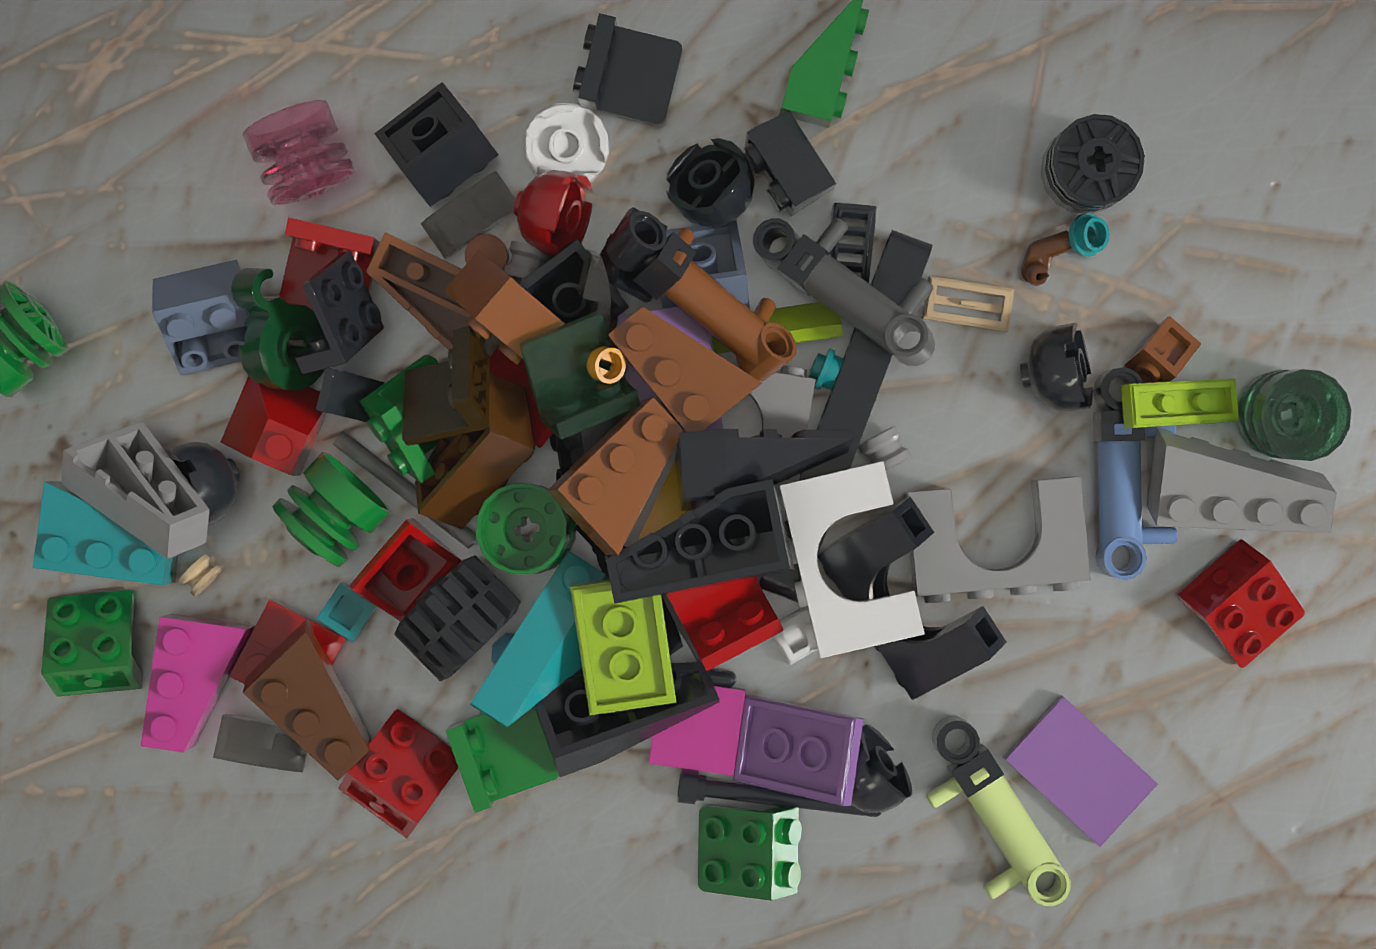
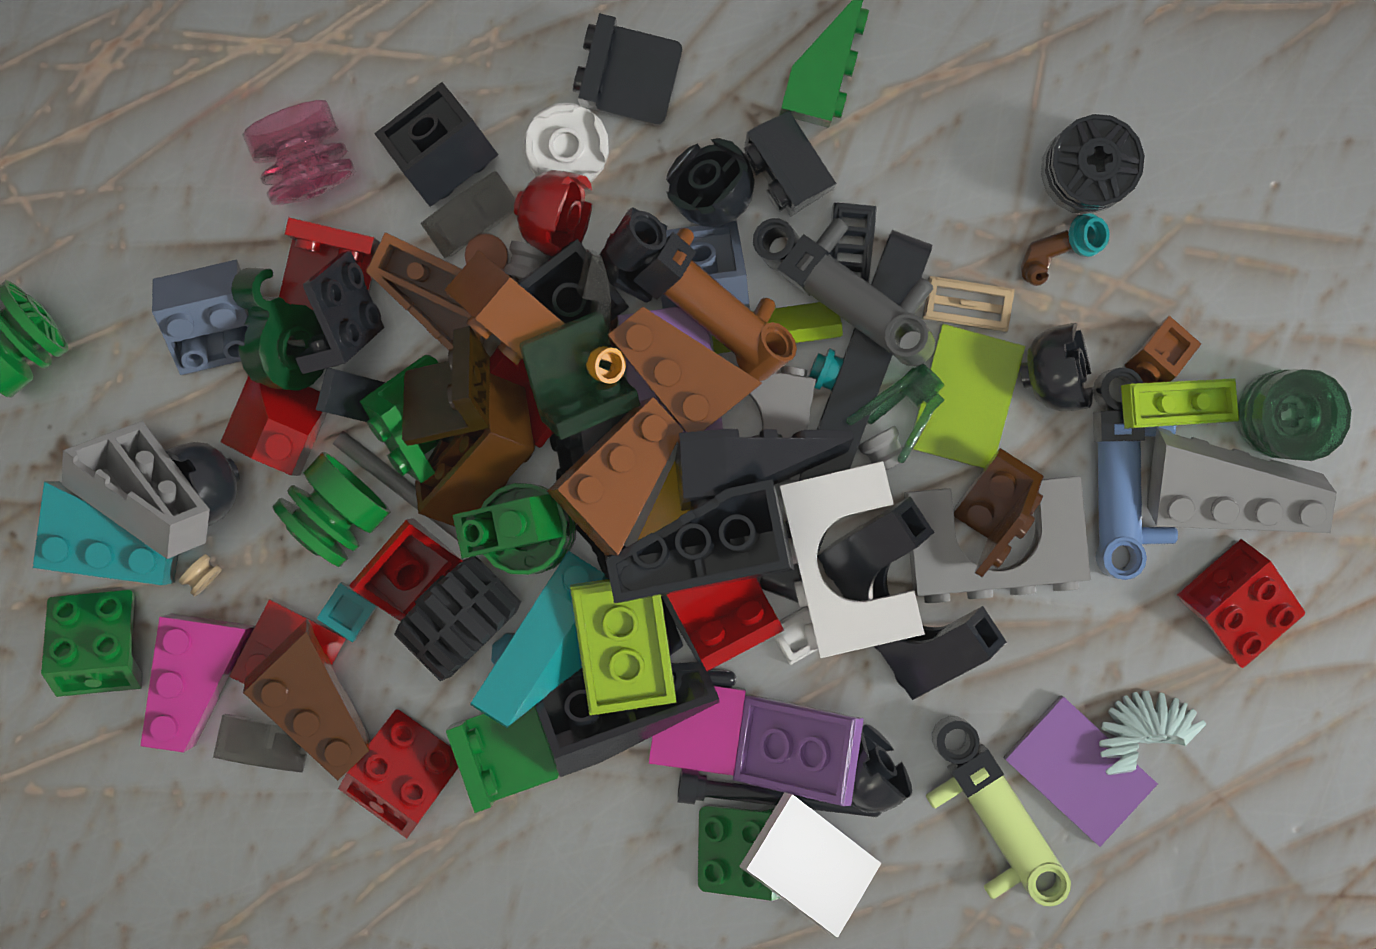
none -> green slope [453,494,563,559]
none -> white tile [739,792,881,937]
none -> clear green plant [846,364,945,463]
none -> lime tile [908,324,1026,469]
none -> reddish brown bracket [954,448,1044,577]
none -> light aqua hair [1099,691,1206,775]

